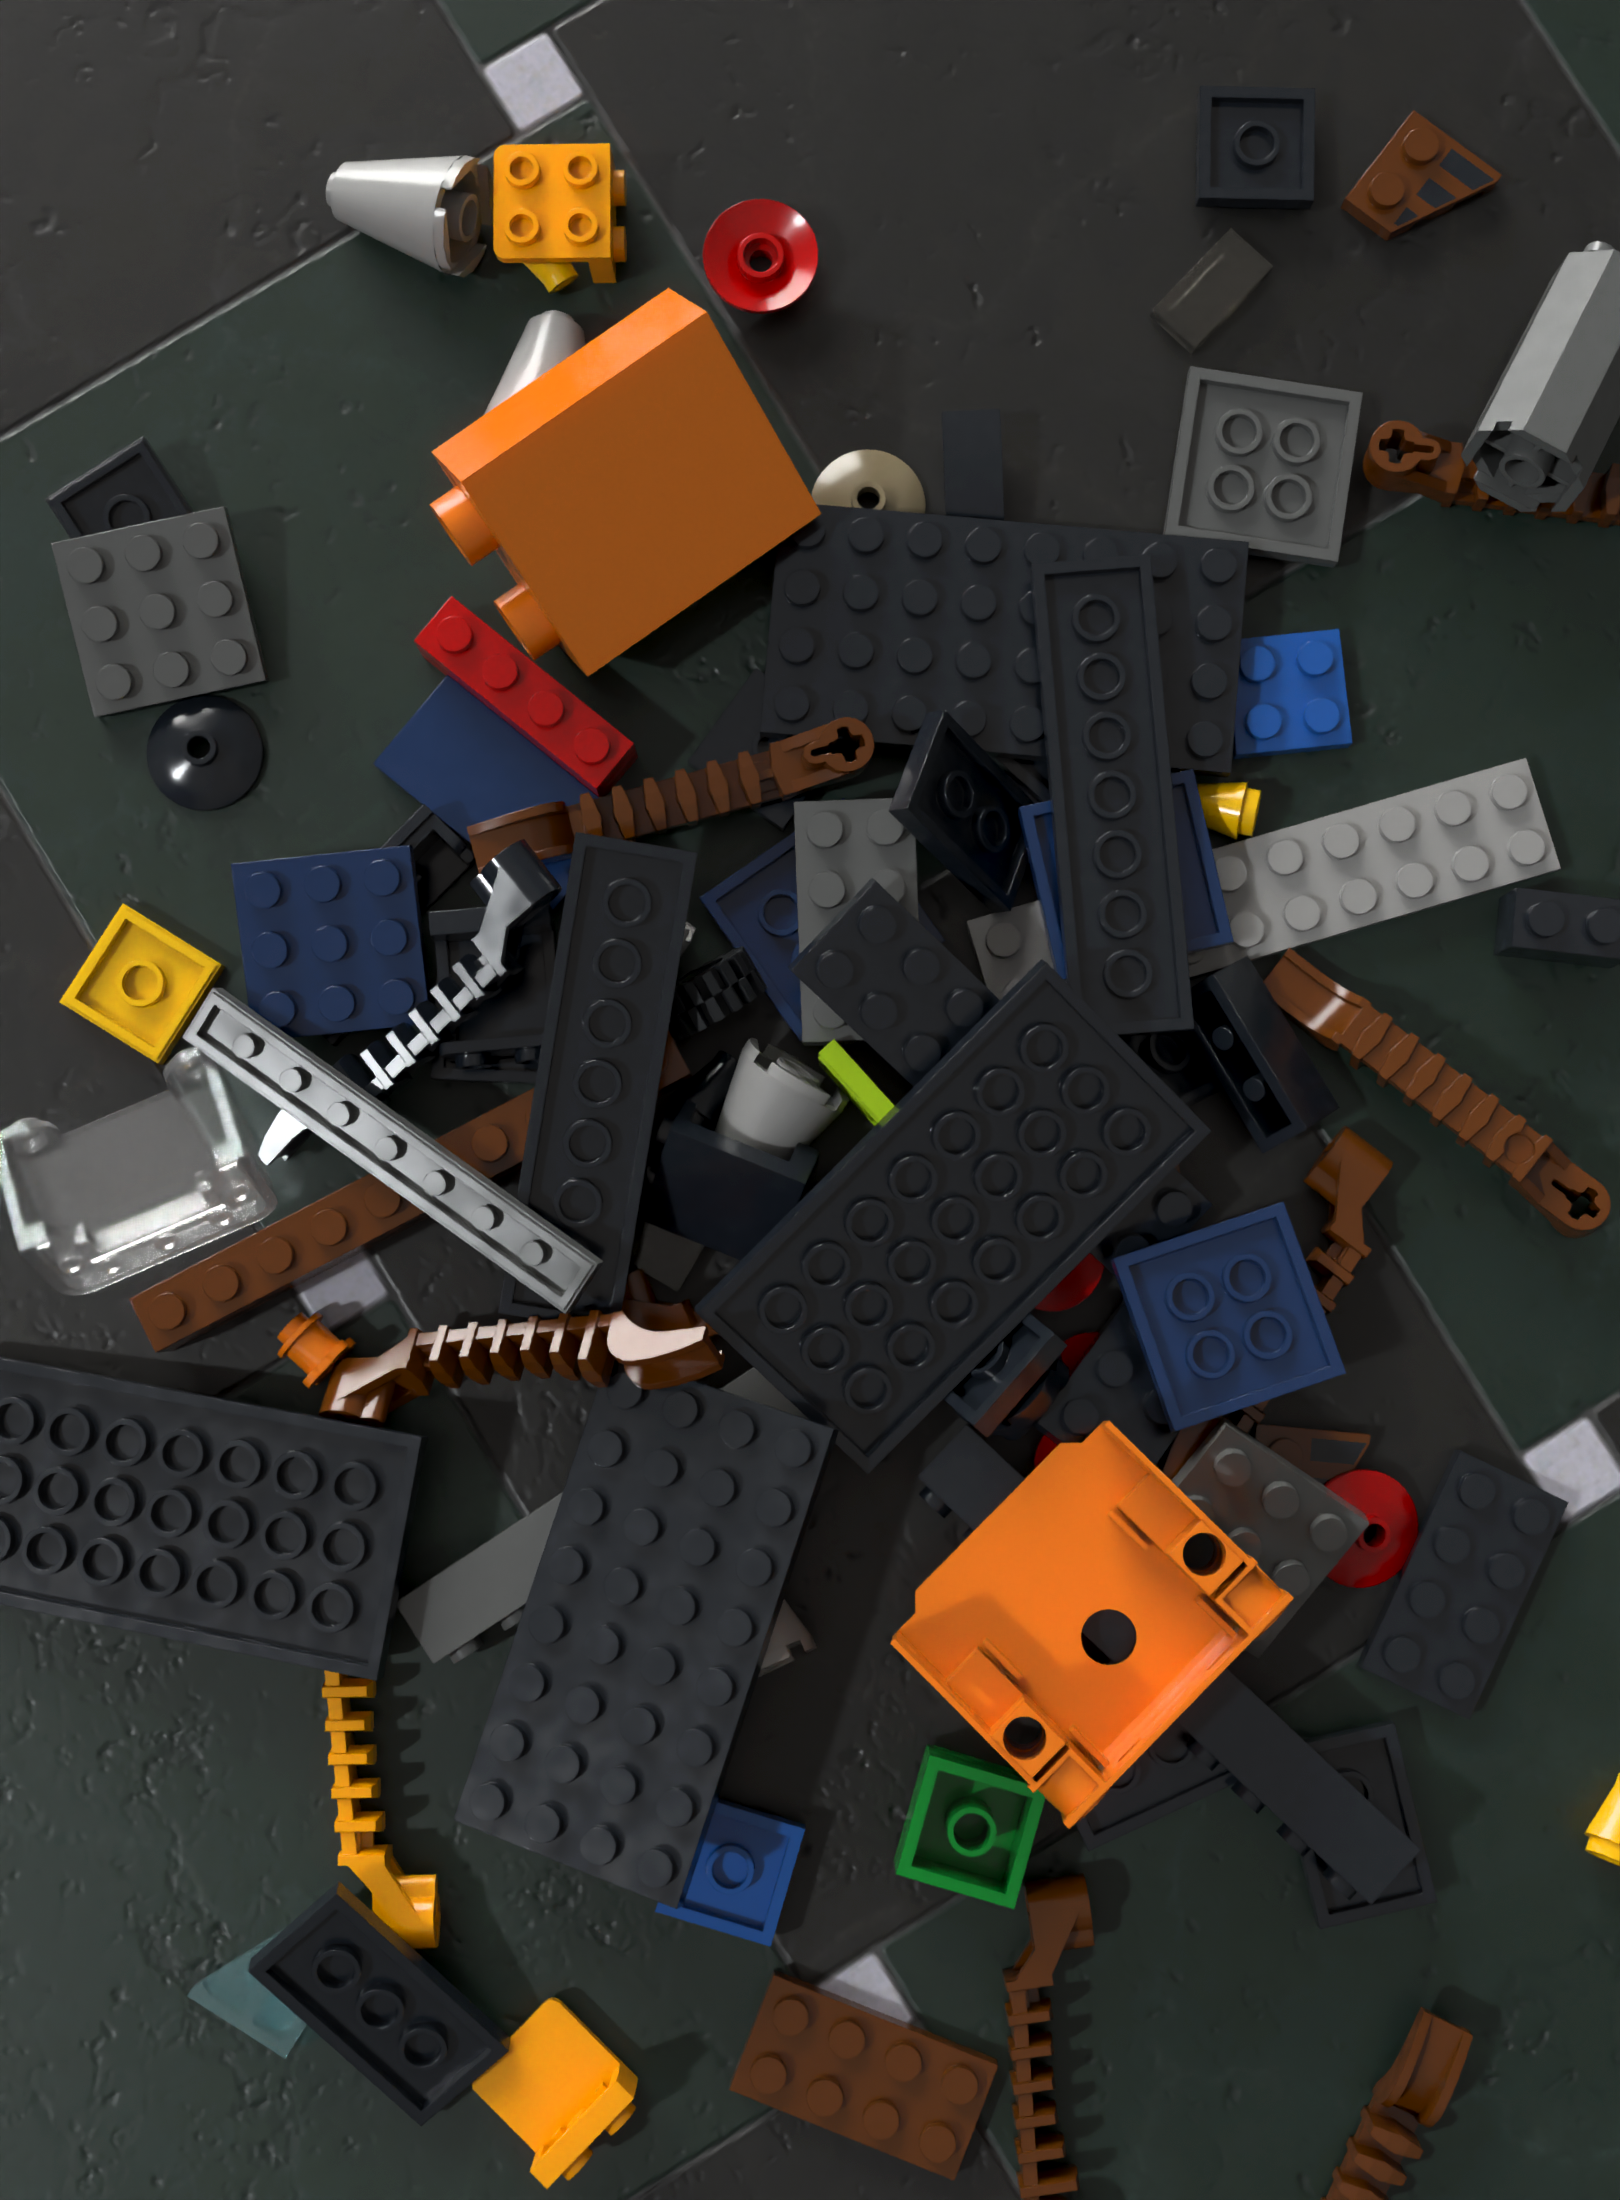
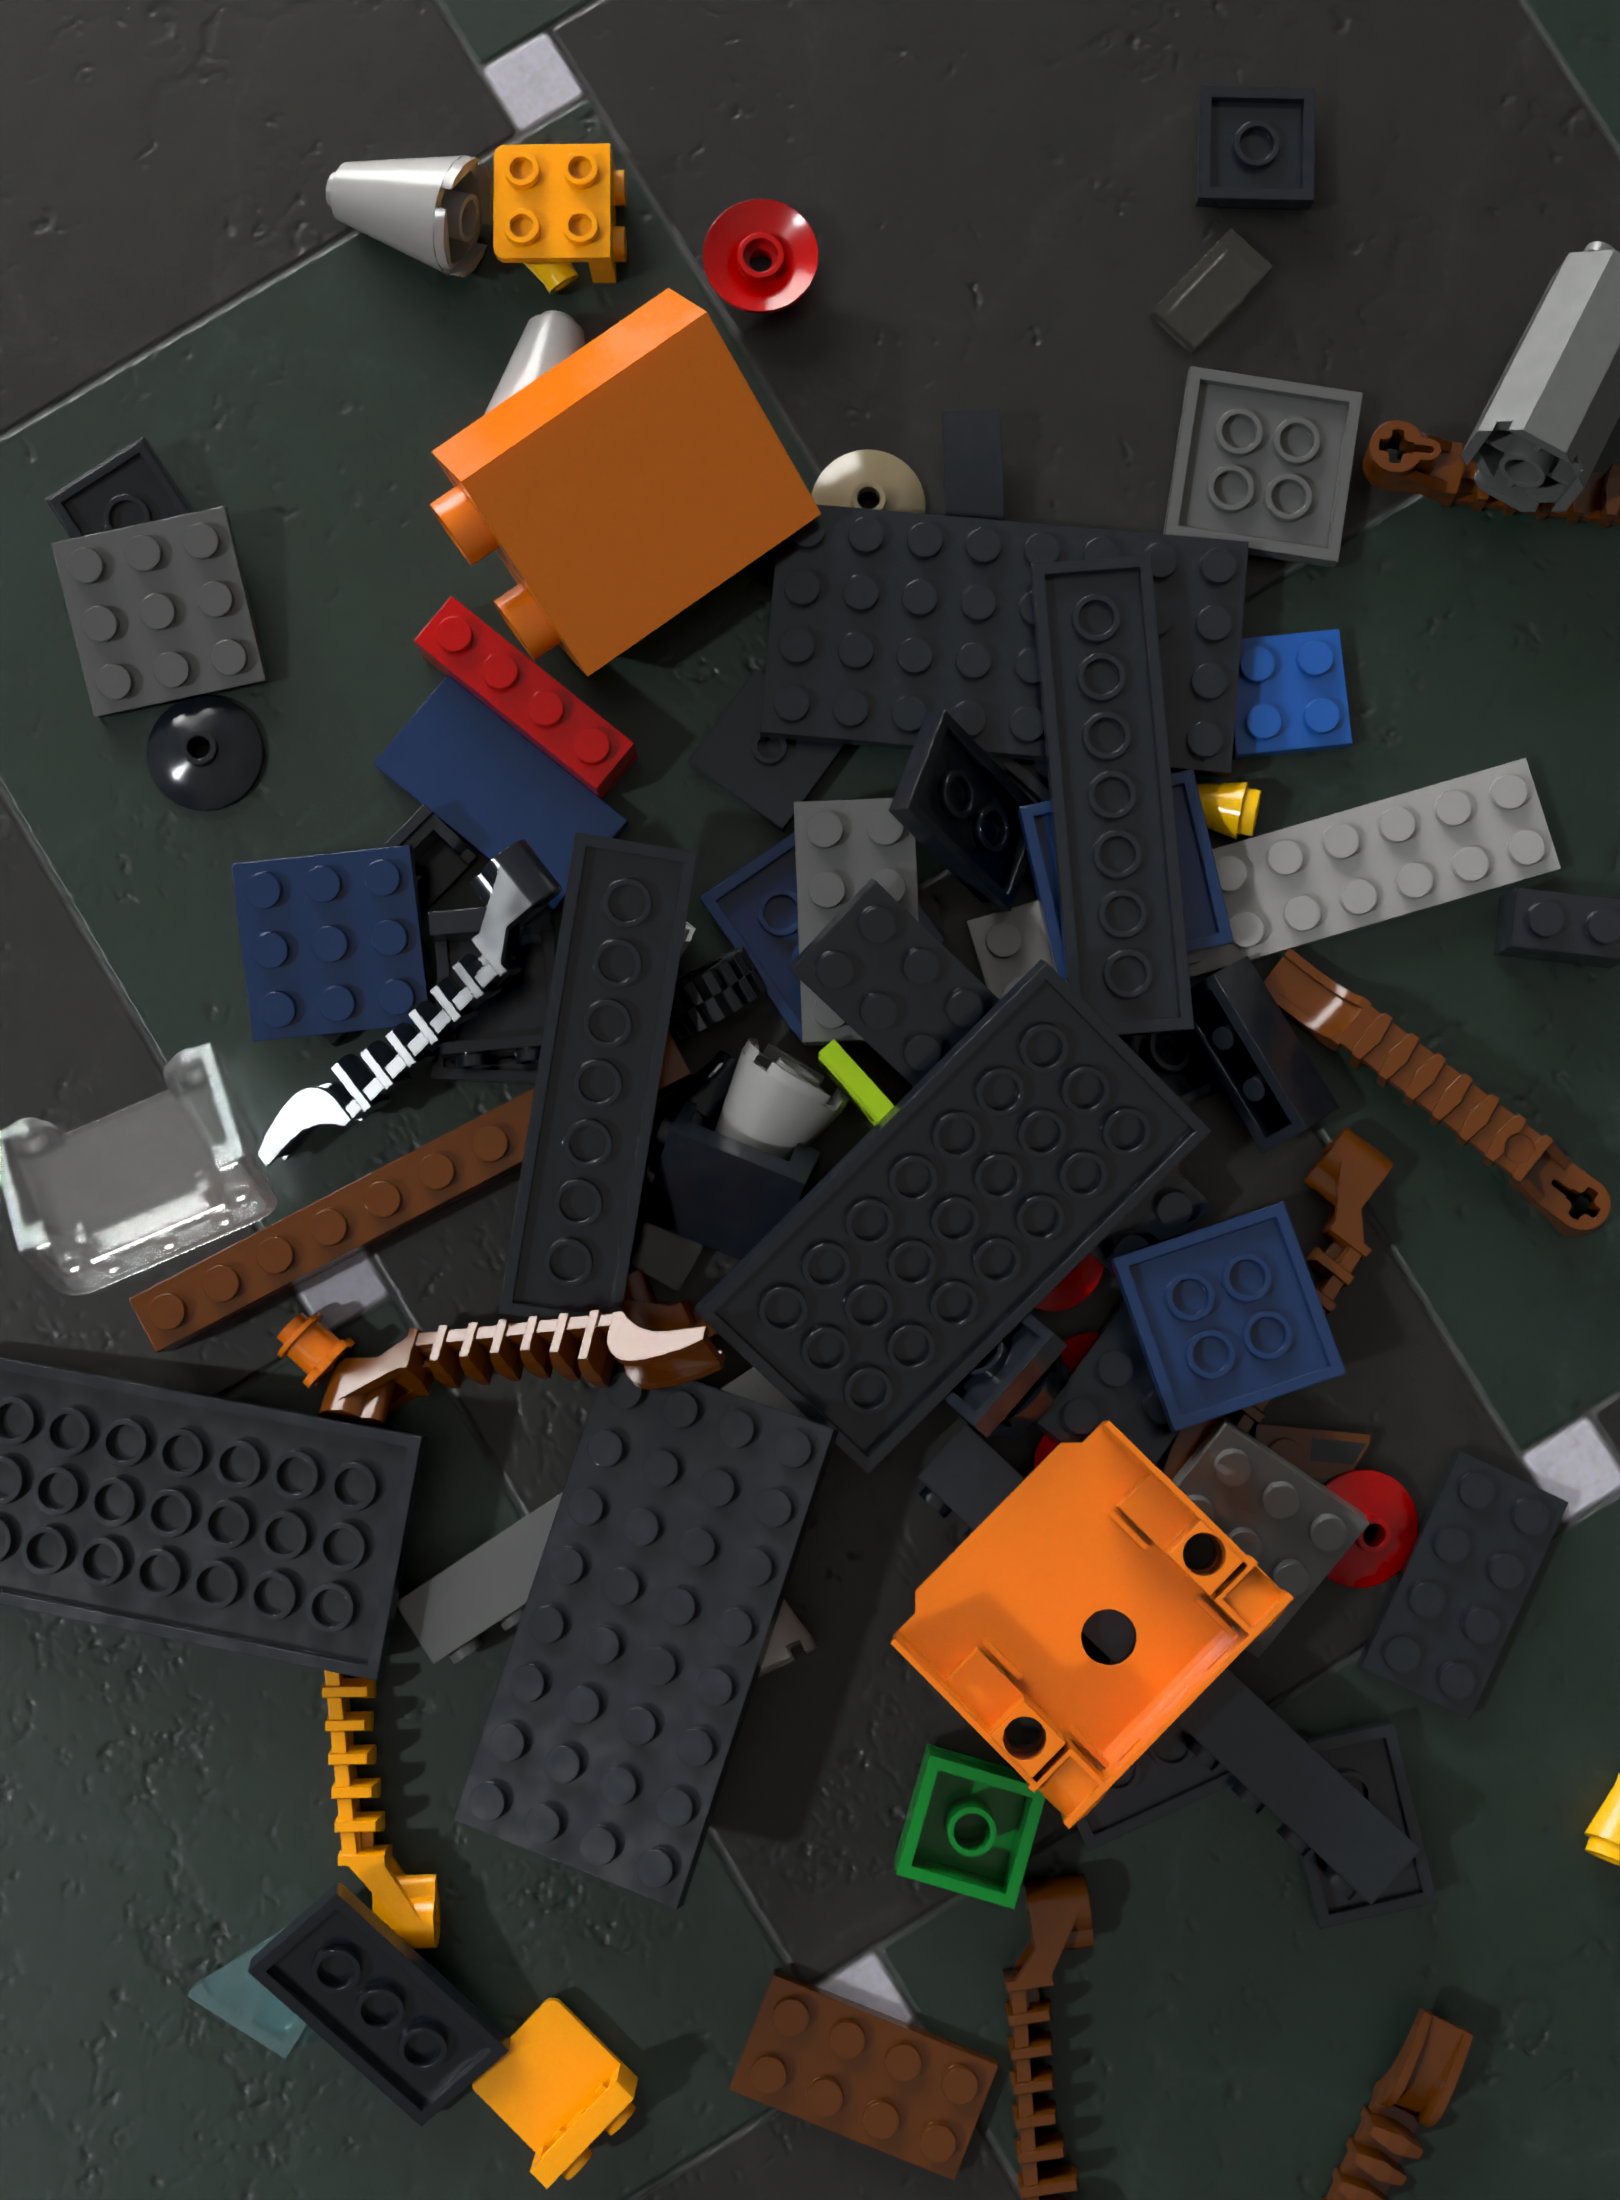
yellow tile [60,903,225,1065] -> none
tile [182,987,604,1314] -> none
reddish brown piece [467,717,874,874] -> none
blue plate [655,1798,805,1947] -> none
reddish brown wing [1341,110,1502,241] -> none

